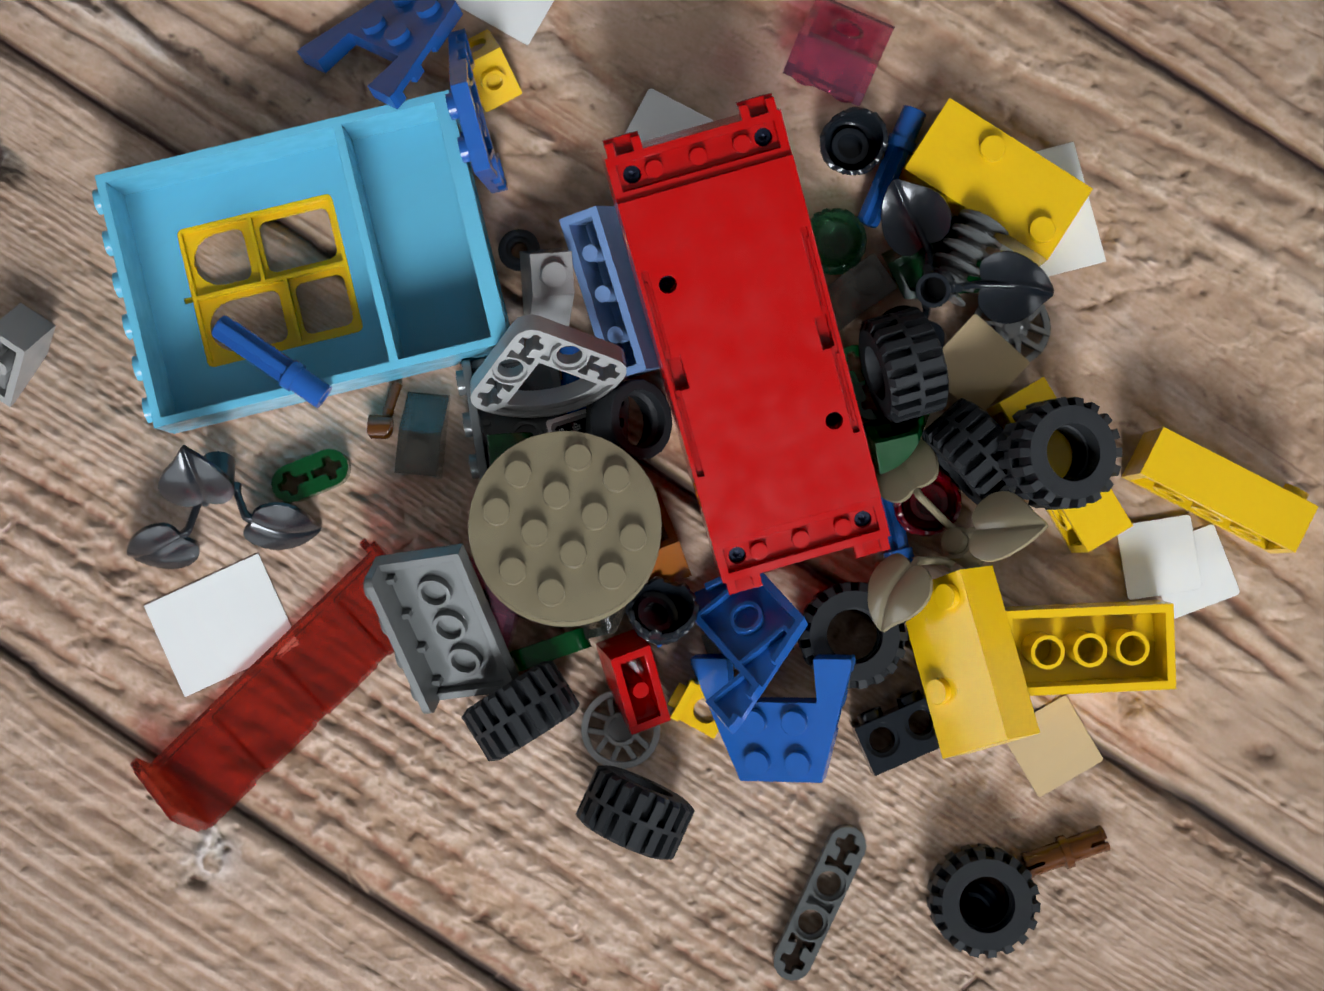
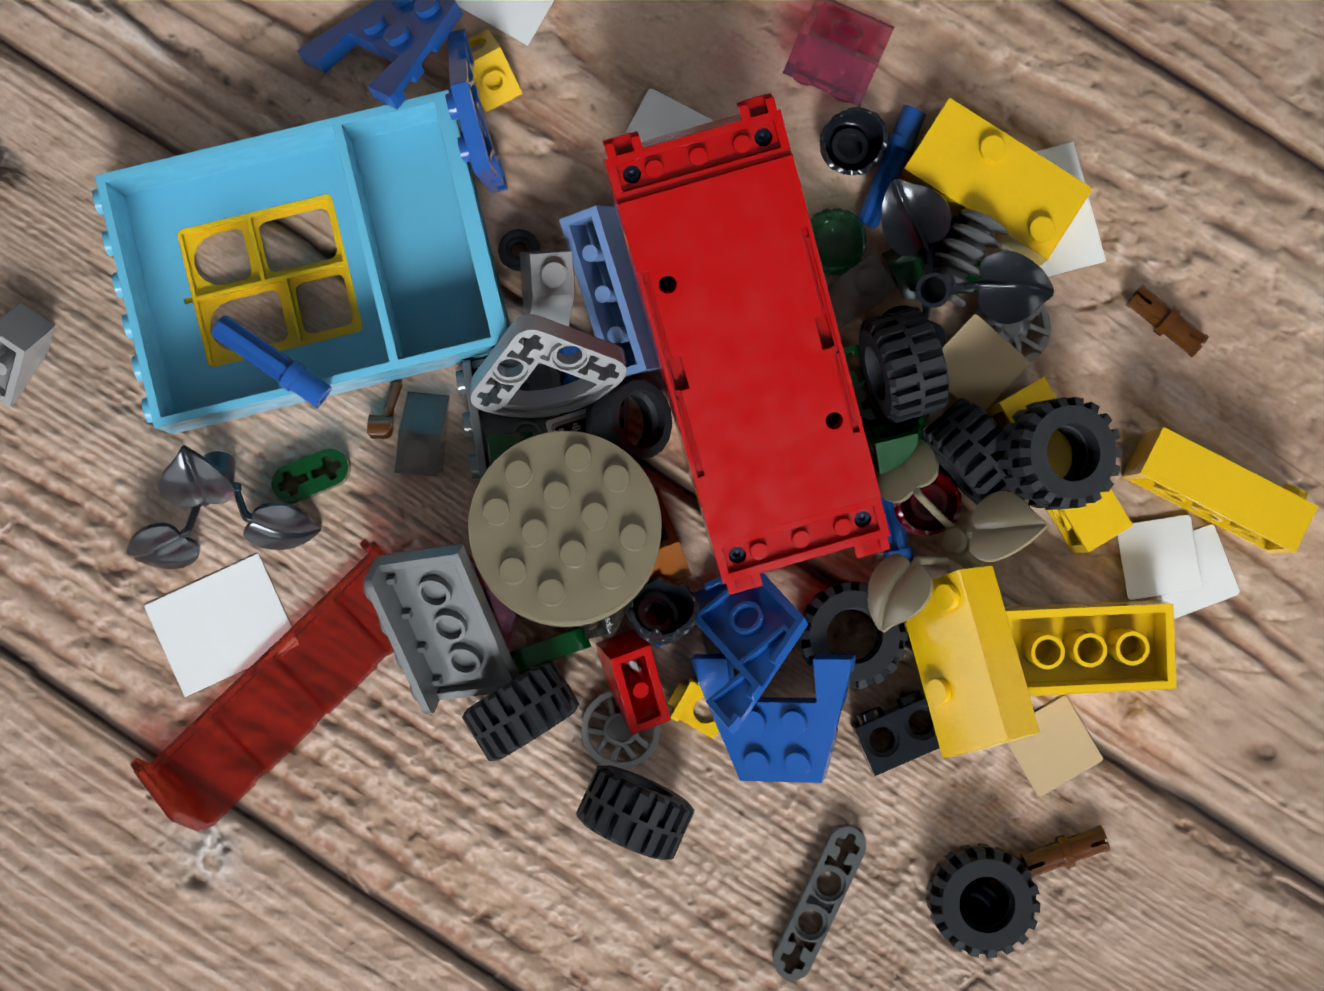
none -> reddish brown pin [1125,284,1209,357]

